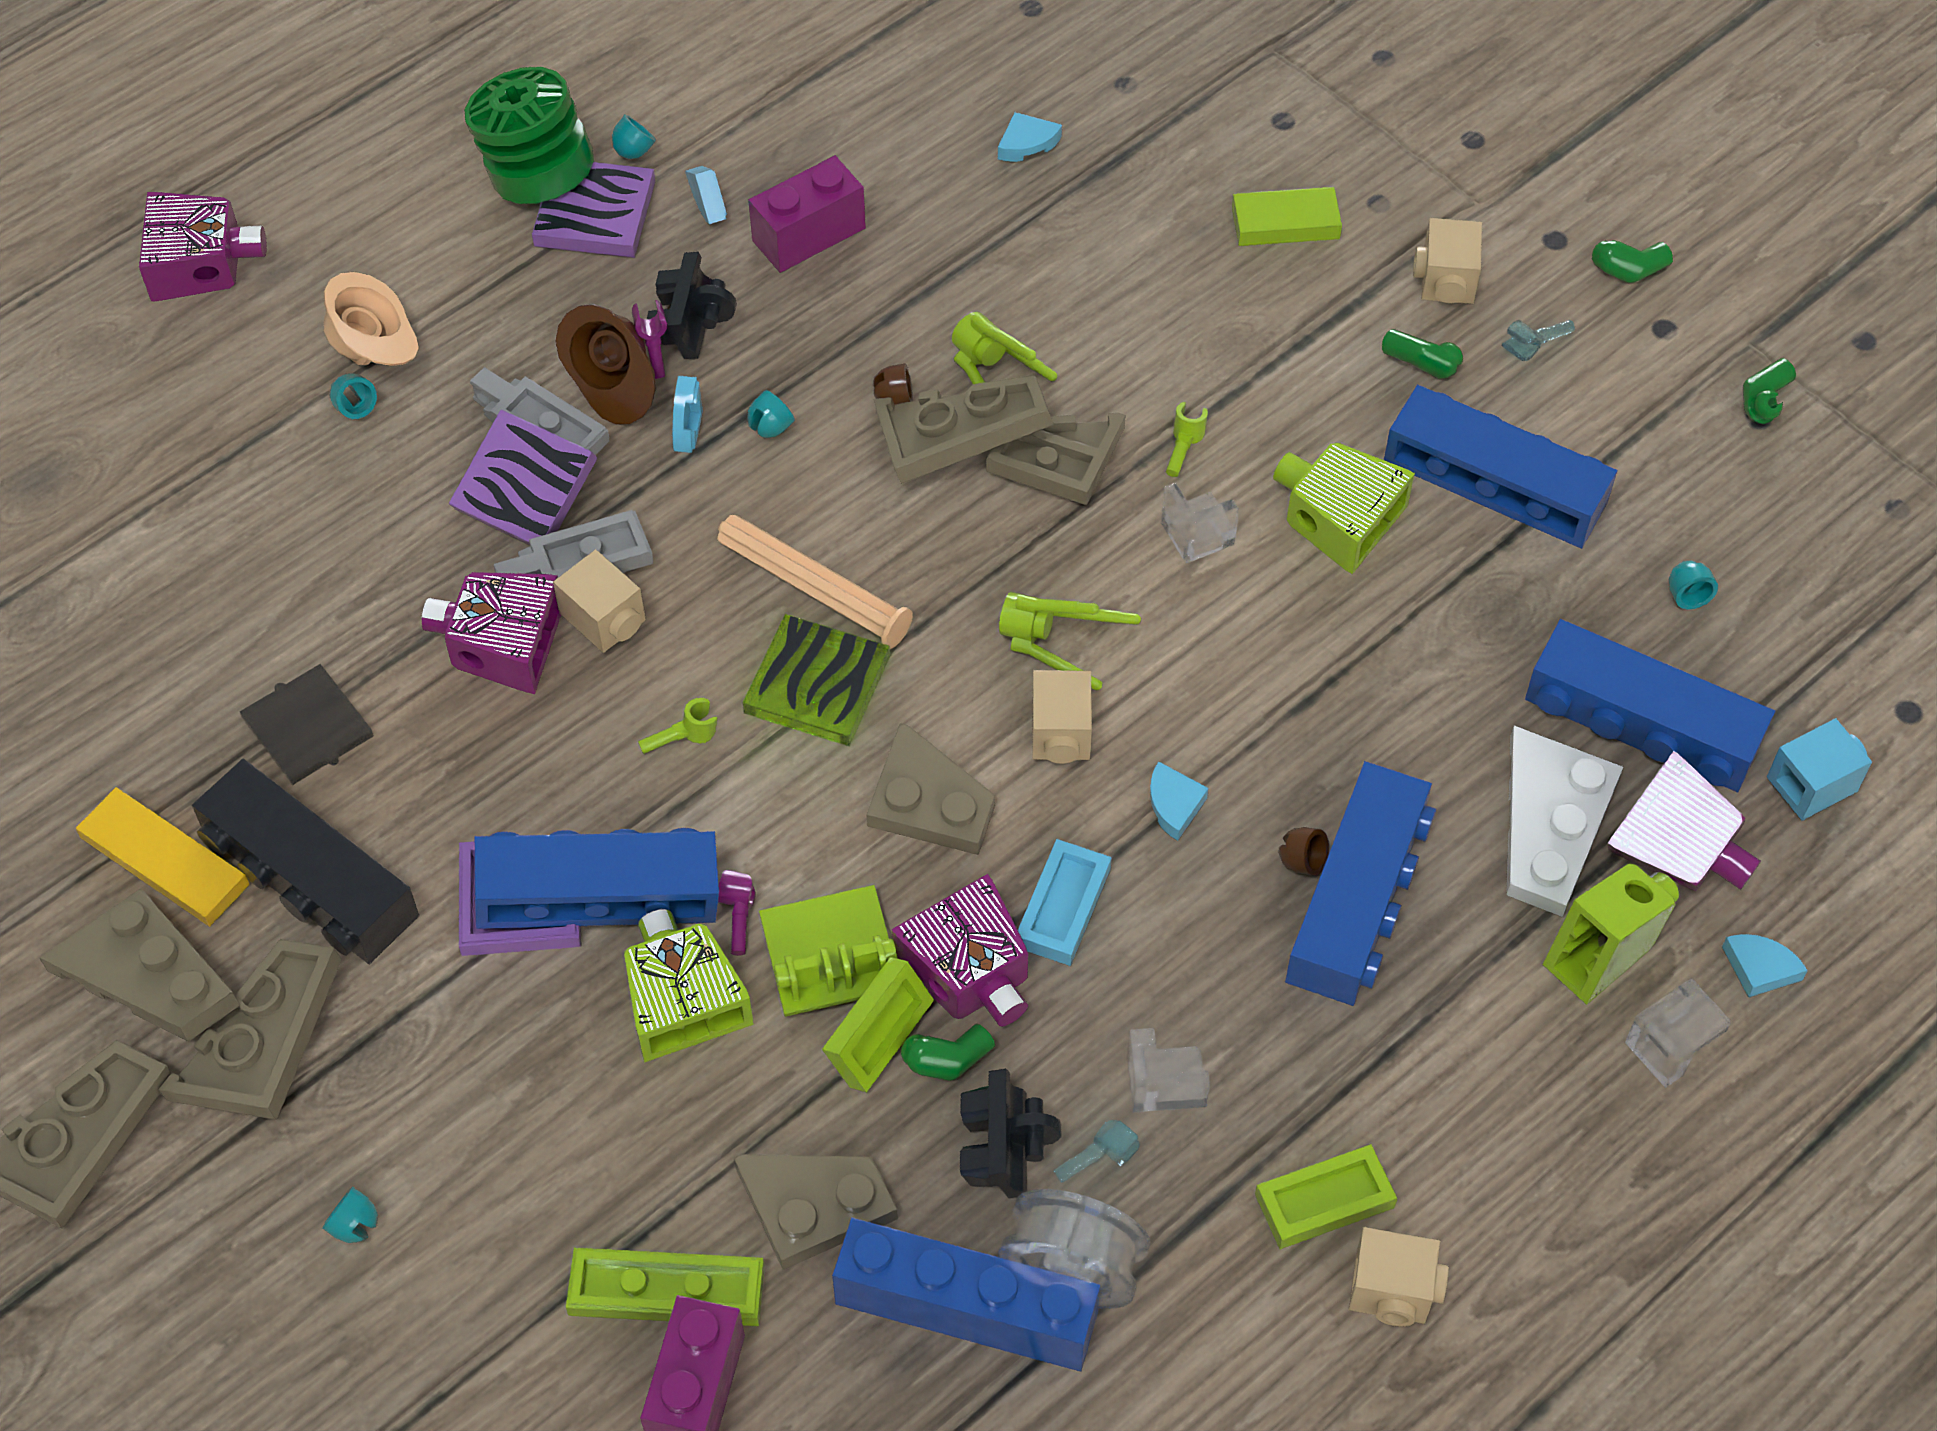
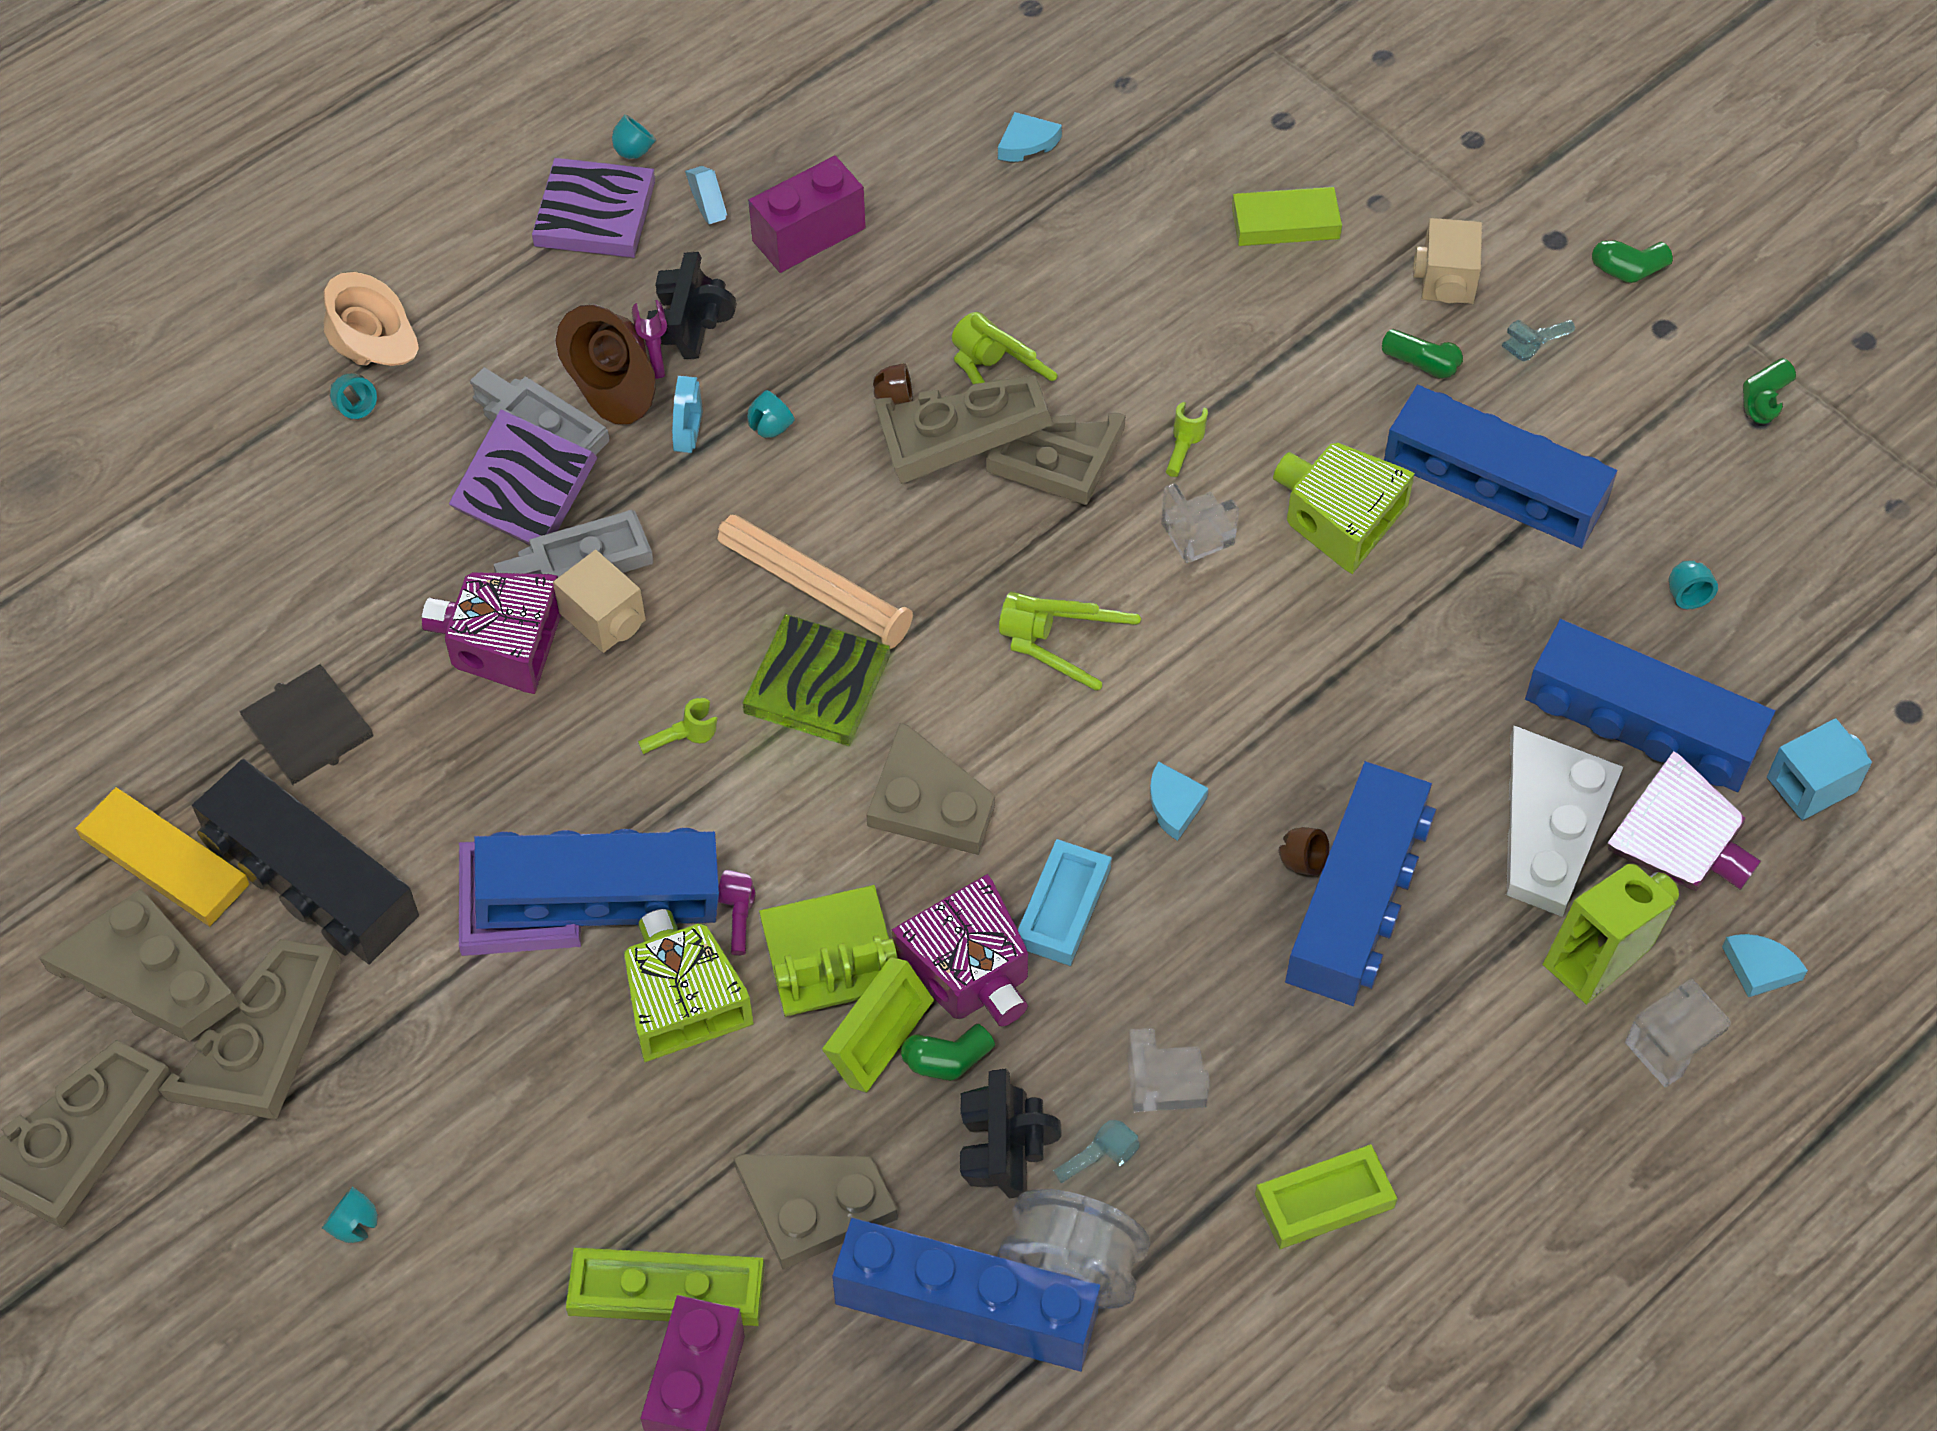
magenta torso [139,192,267,302] -> none
green wheel [464,67,594,204] -> none
tan brick [1032,670,1092,764] -> none
tan brick [1349,1227,1449,1326] -> none

